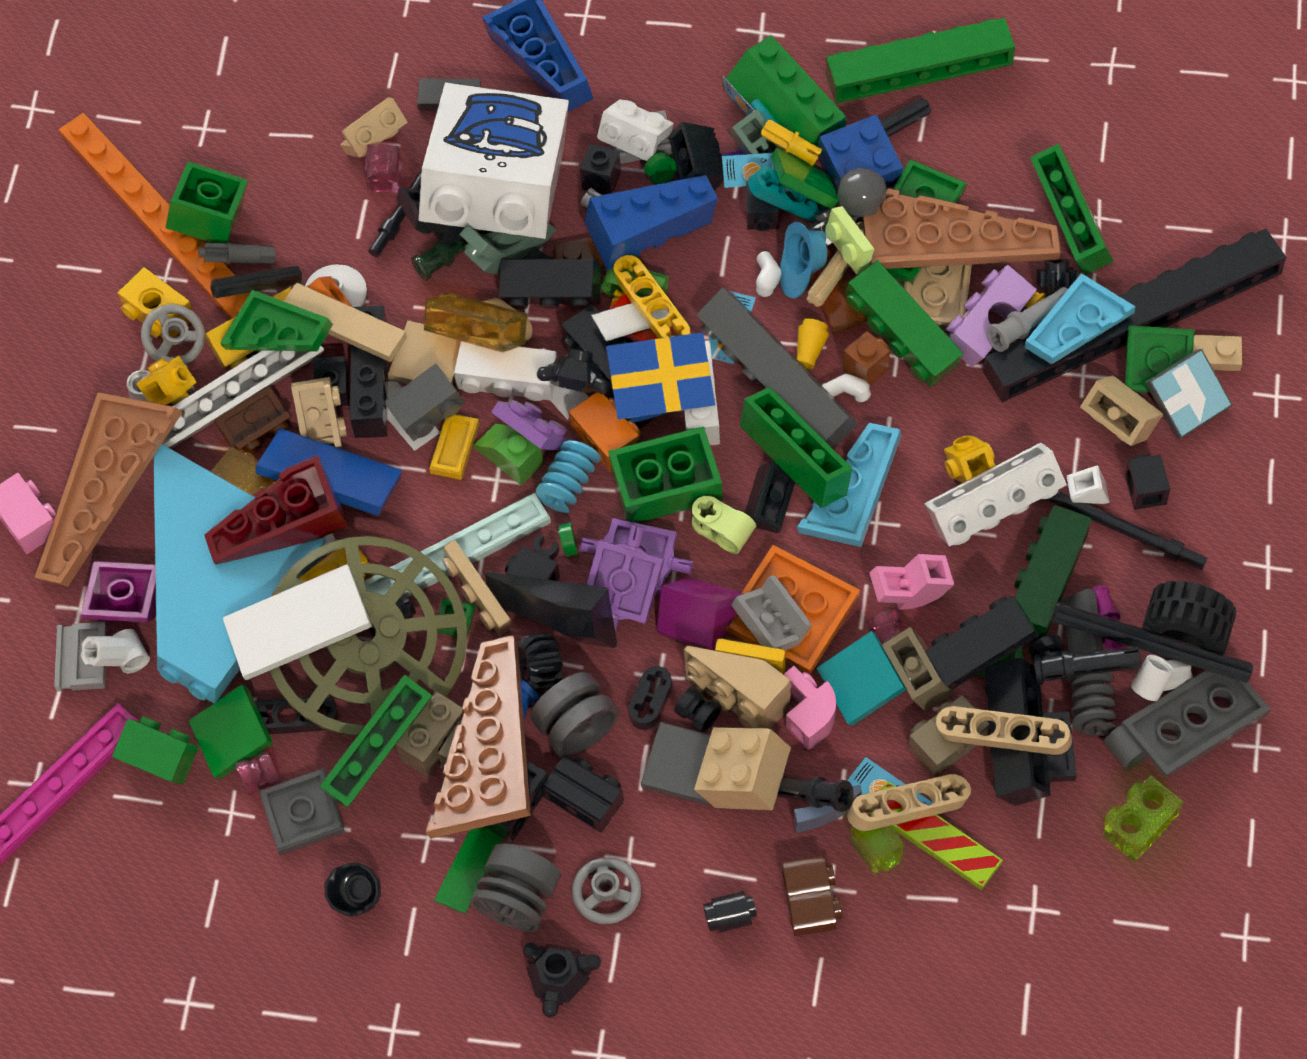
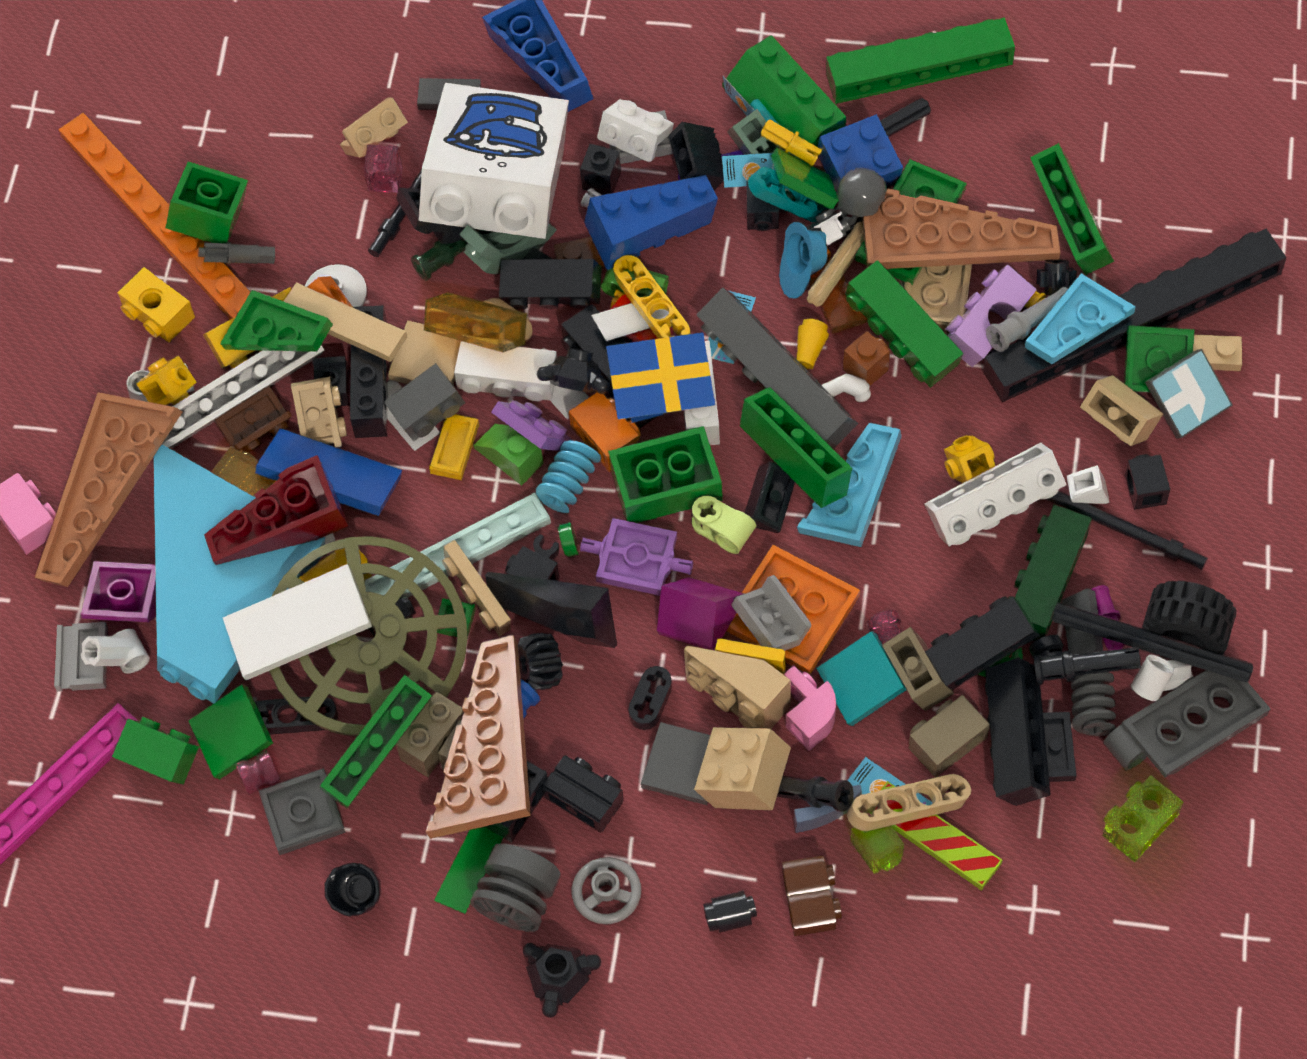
light grey piece [141,304,205,365] -> none
black axle [210,265,302,298] -> none
flat silver wheel [530,672,619,757] -> none
medium lavender plate [587,525,665,633] -> none
green tile [644,152,677,185] -> none
black wheel [674,685,722,733] -> none
white arm [756,251,782,297] -> none
yellowish green plate [825,206,874,275] -> none
bright pink brick [870,554,954,610] -> none
tan beam [936,706,1072,755] -> none

